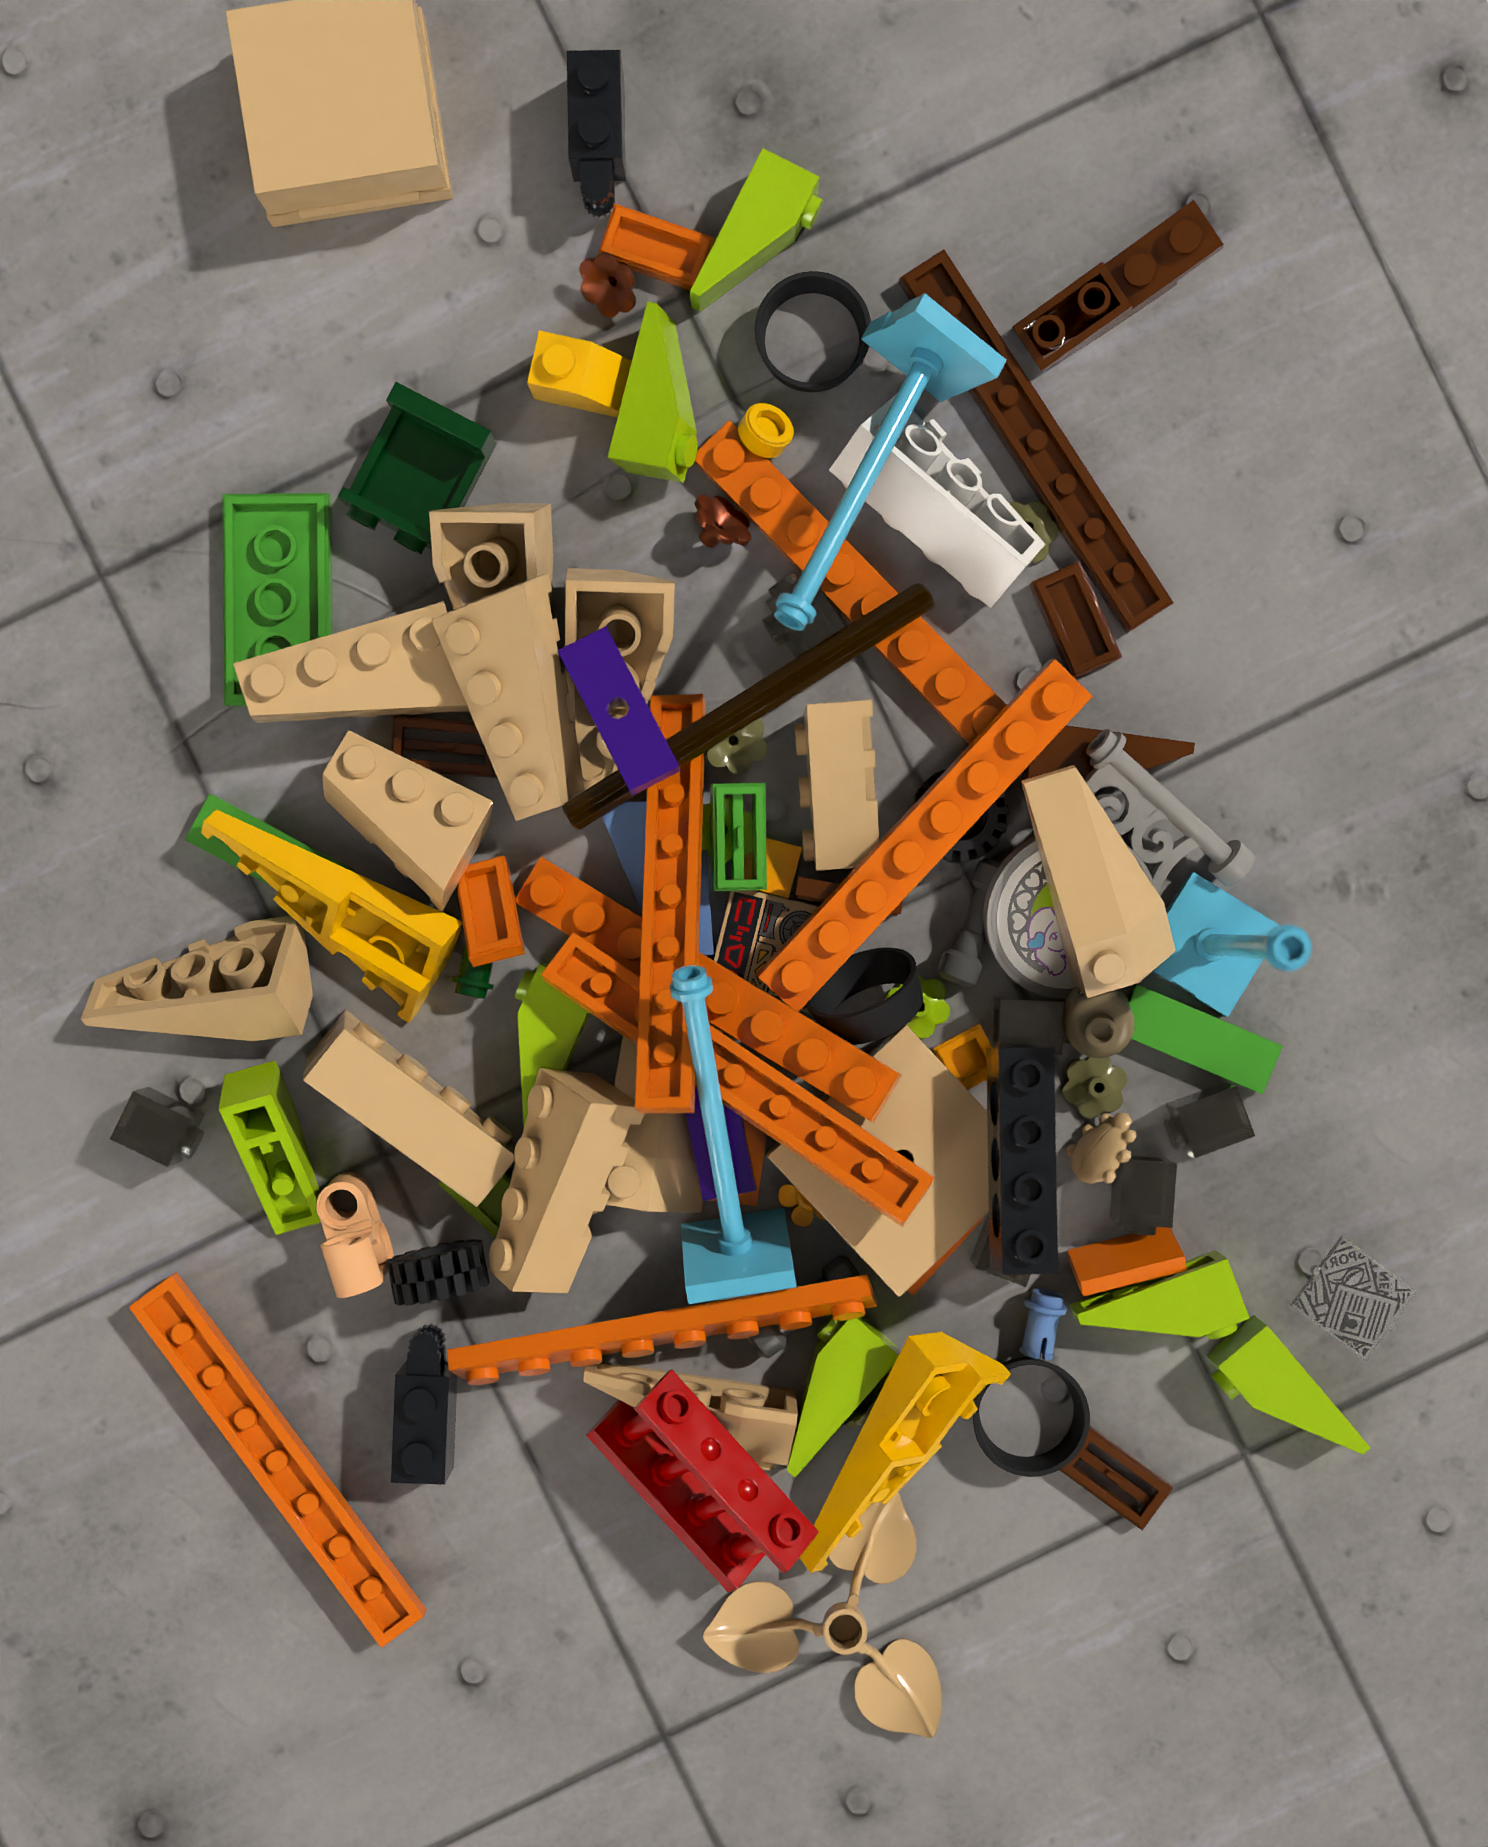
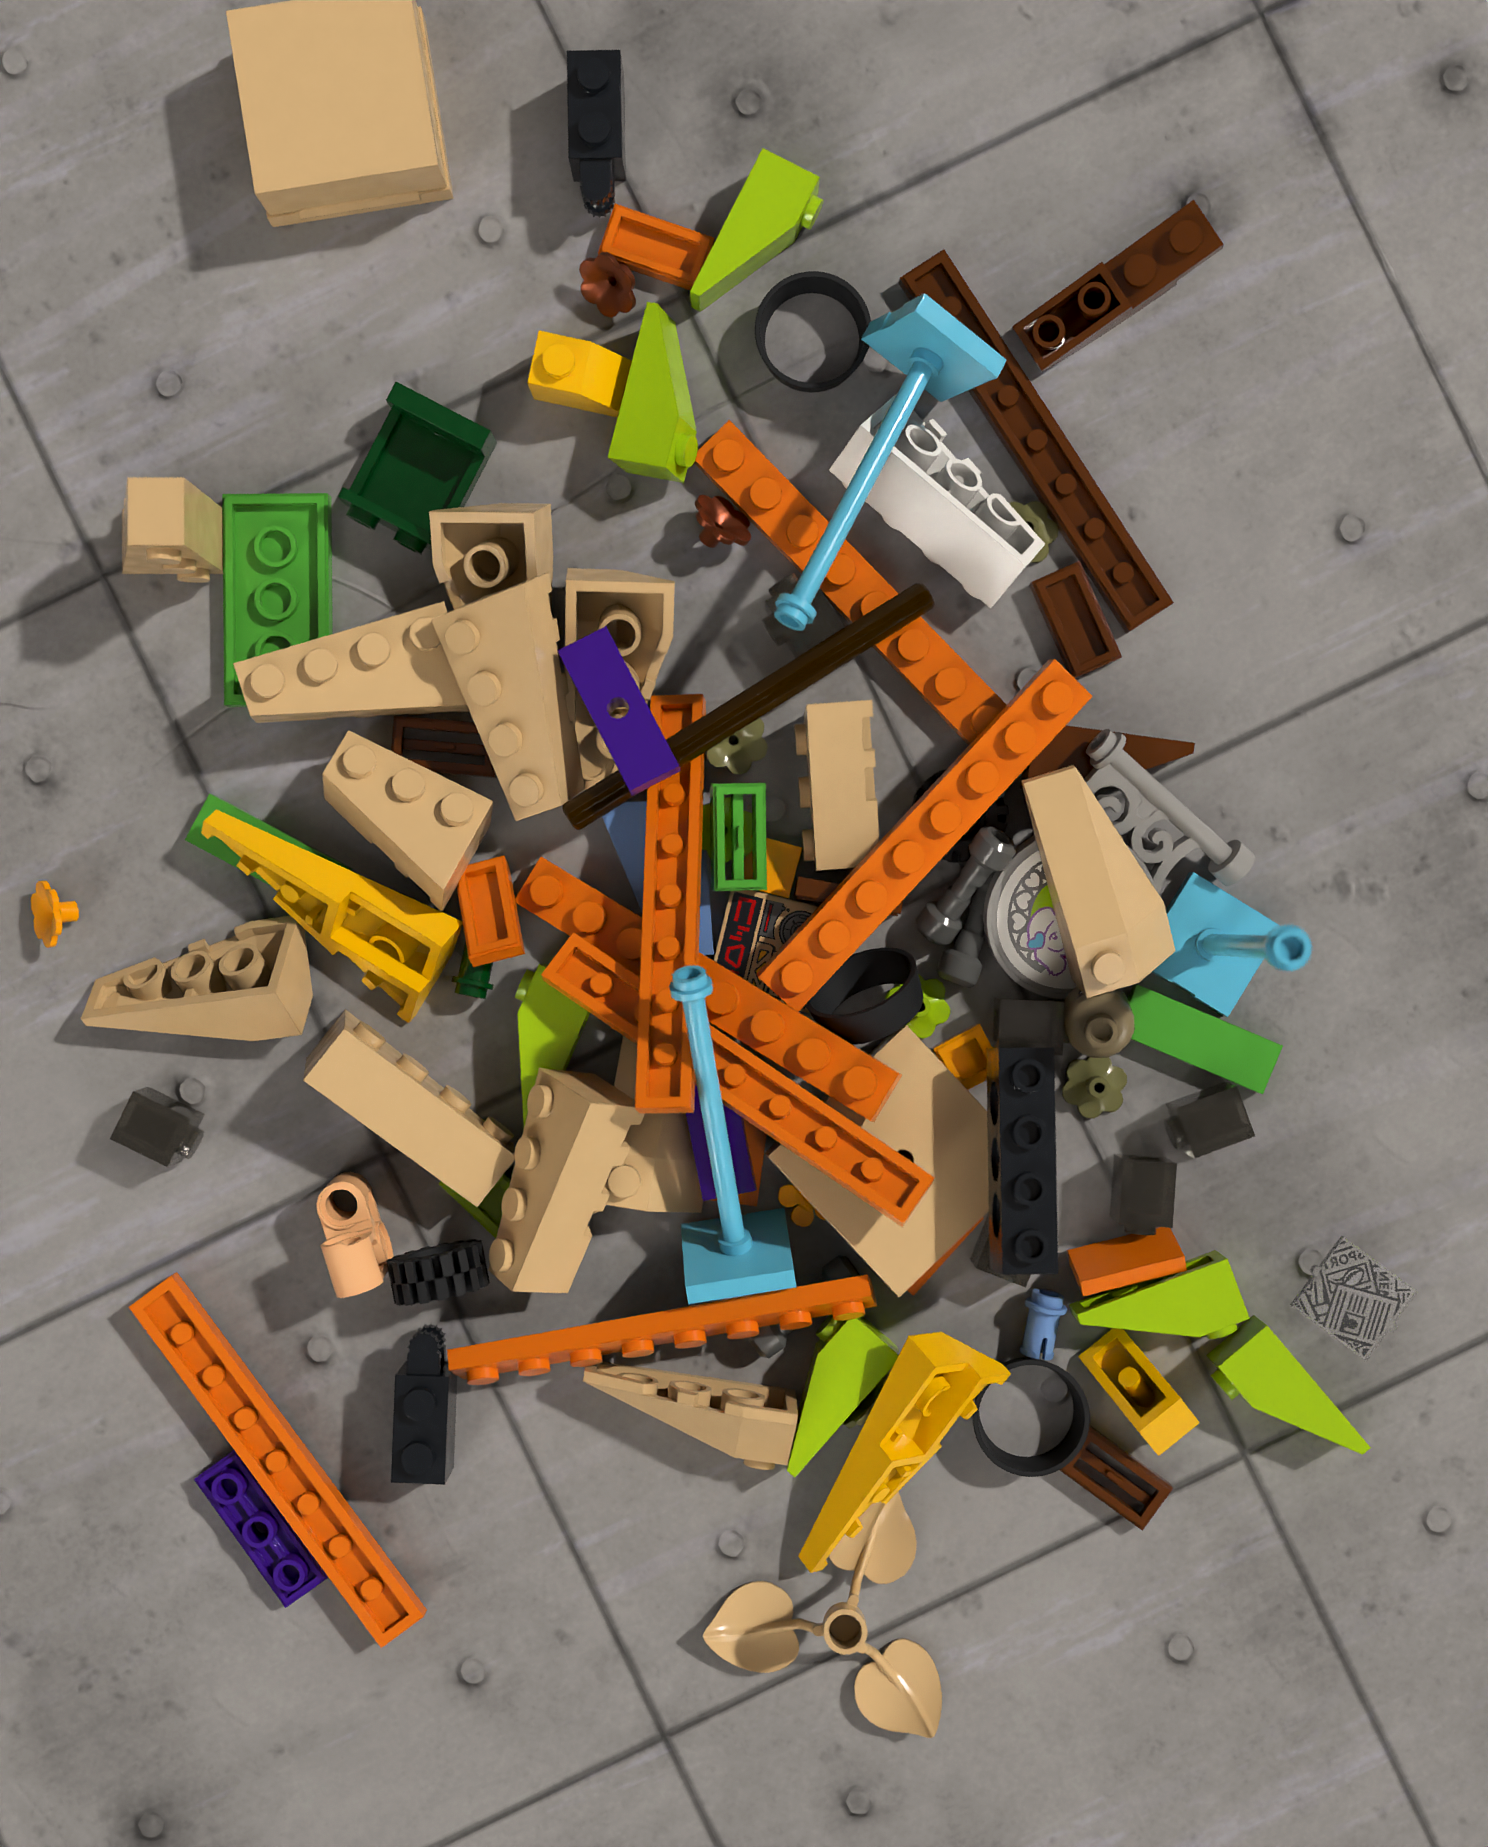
lime slope [219,1060,321,1235] -> none
red fence [586,1369,819,1592] -> none
yellow tile [738,403,794,458] -> none
tan piece [1066,1113,1137,1184] -> none
none -> light orange plant [31,880,79,948]
none -> tan wedge [122,477,223,583]
none -> dark purple tile [194,1449,329,1608]
none -> dark grey piece [916,827,1016,945]
none -> yellow slope [1078,1328,1200,1456]

